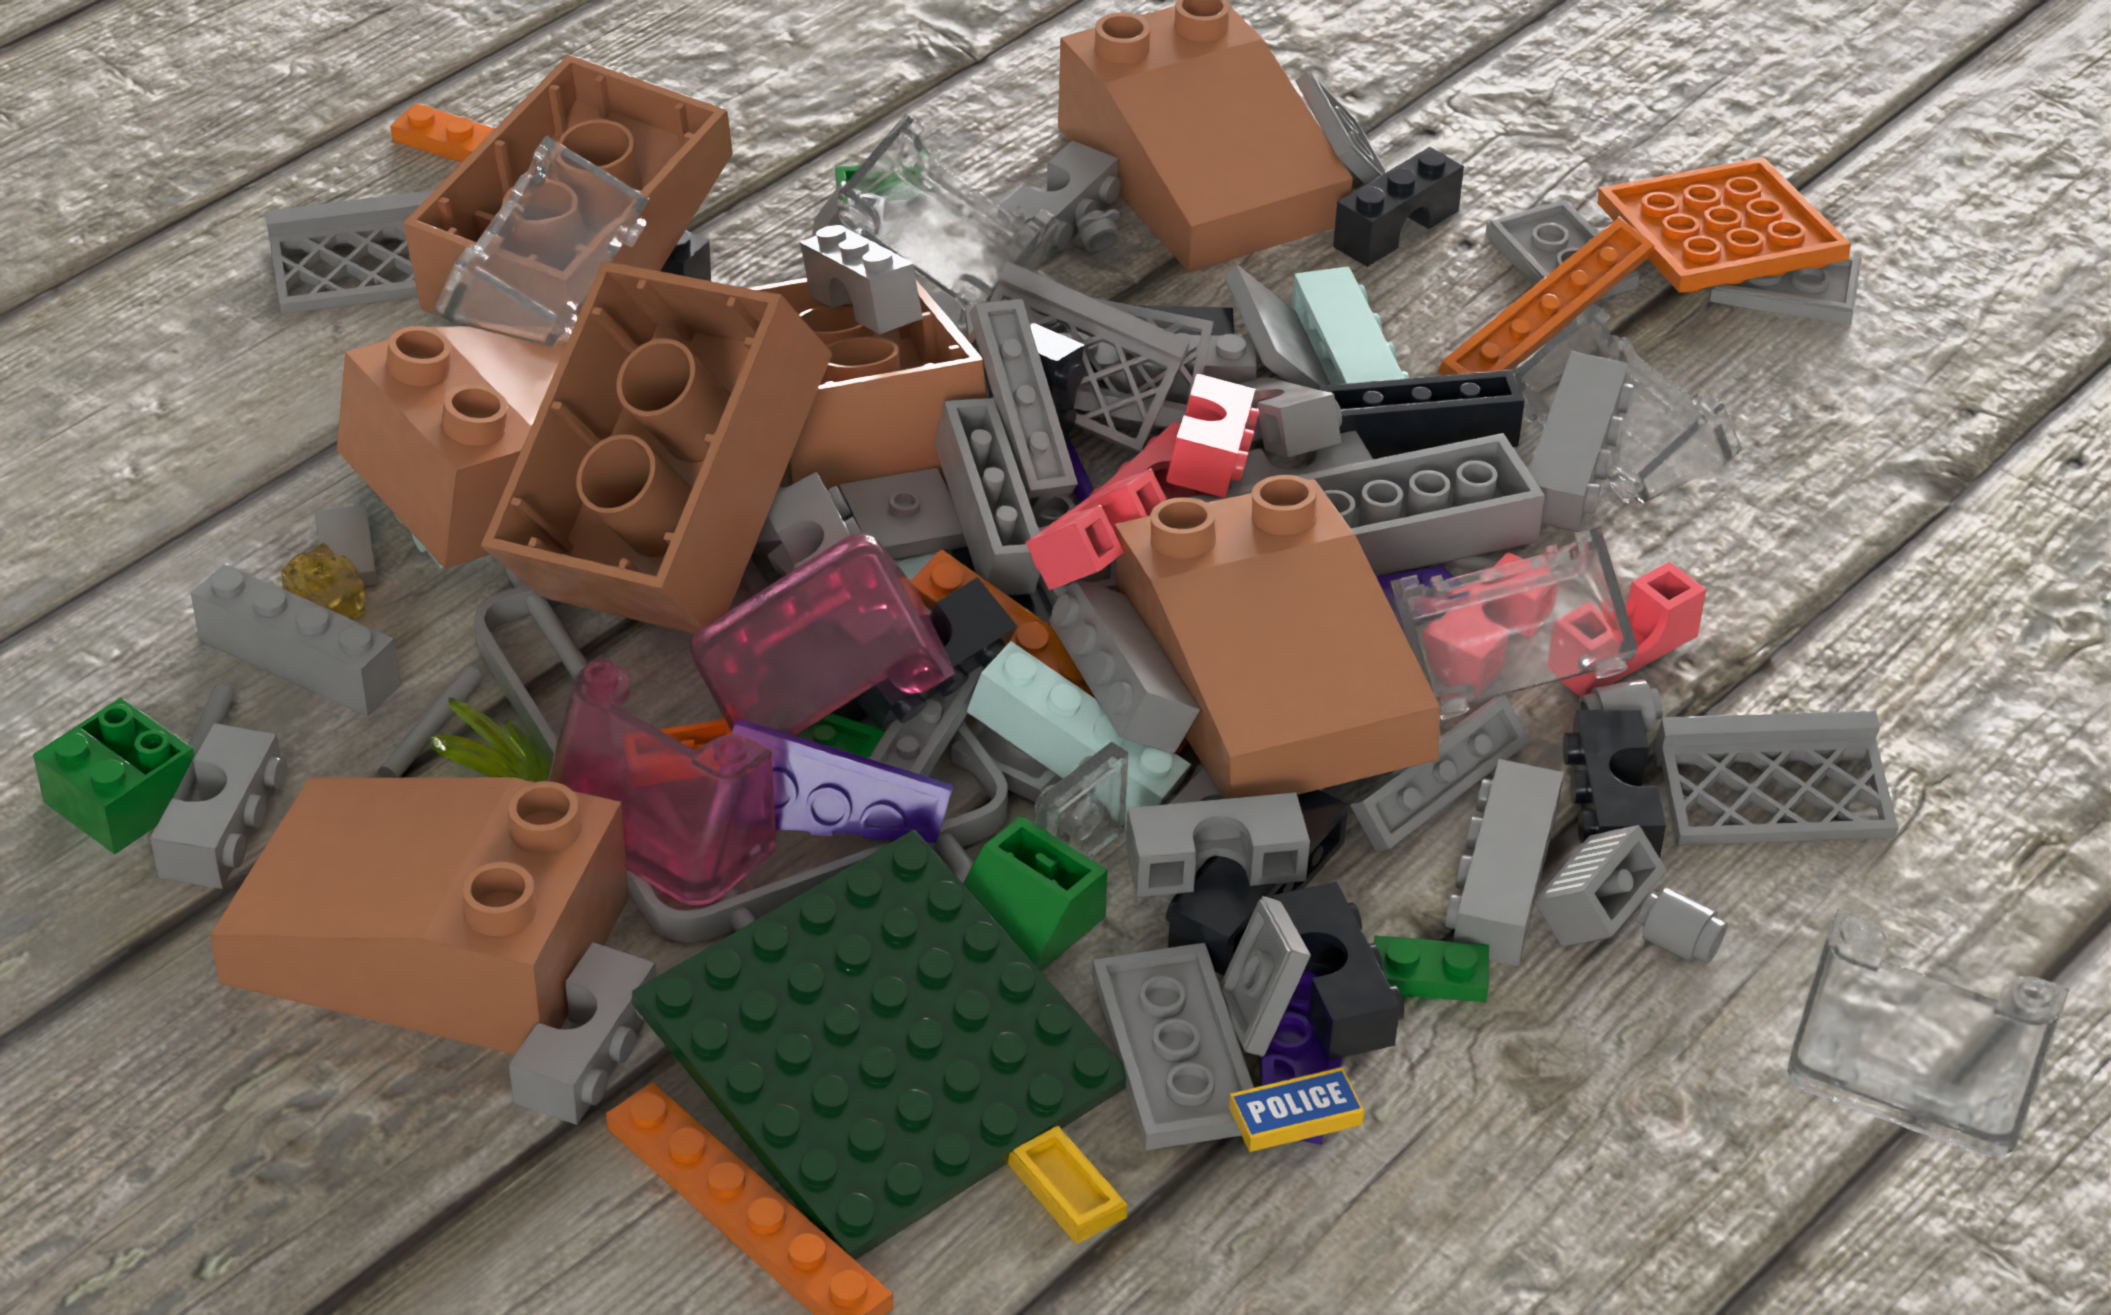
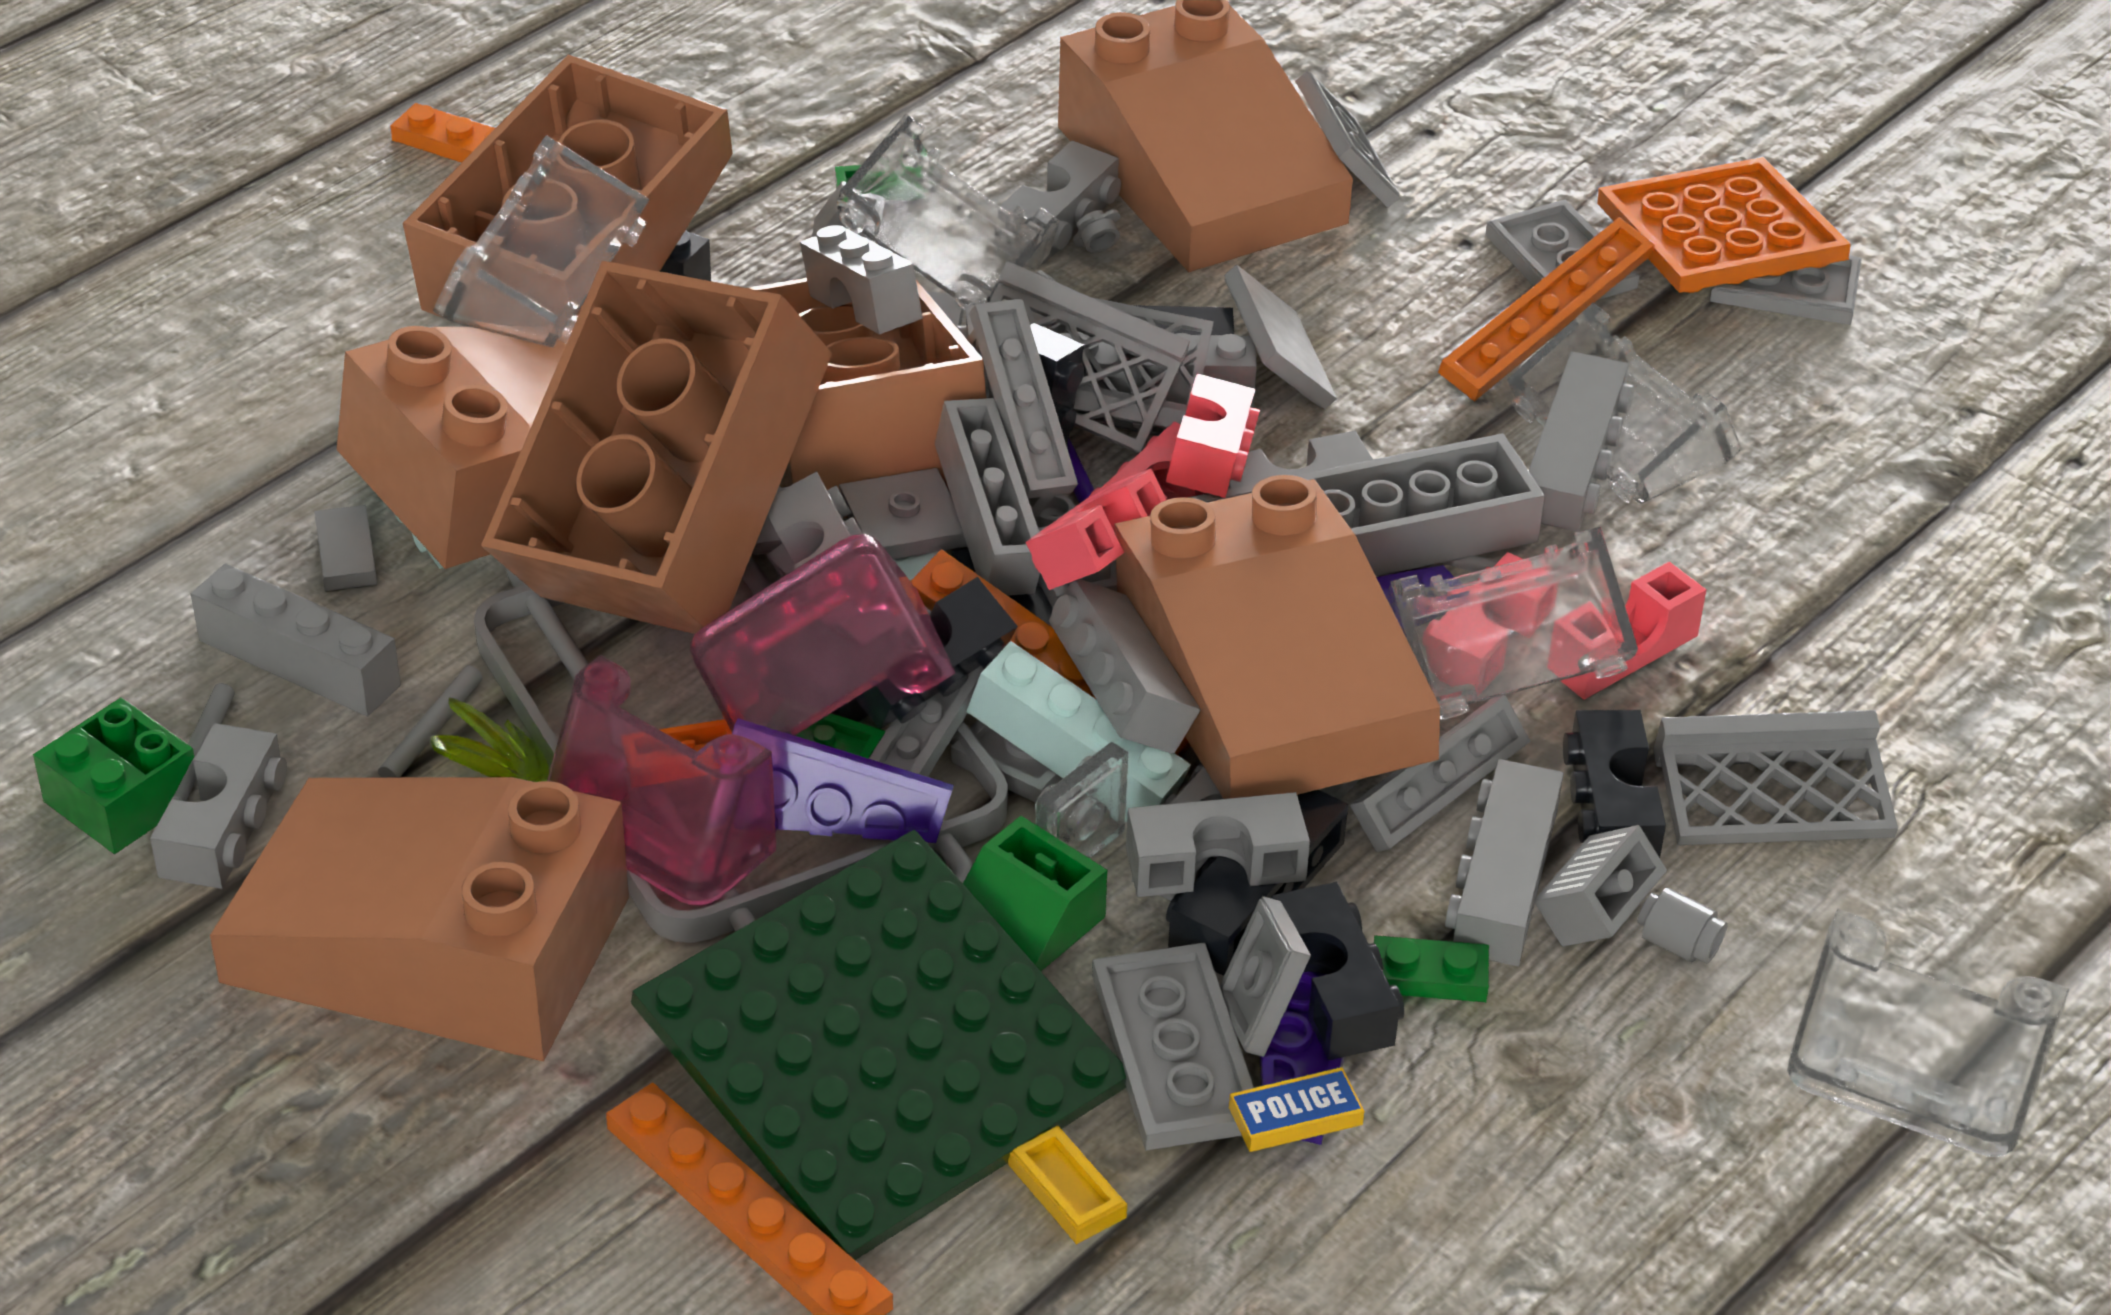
light grey fence [265,190,434,314] -> none
clear yellow brick [281,542,366,620] -> none
light grey arch [509,942,657,1125] -> none
light grey arch [1238,377,1342,457] -> none
light aqua brick [1292,266,1409,385] -> none
black brick [1318,370,1525,459] -> none
black arch [1333,146,1464,267] -> none
light grey brick [1579,679,1663,733] -> none

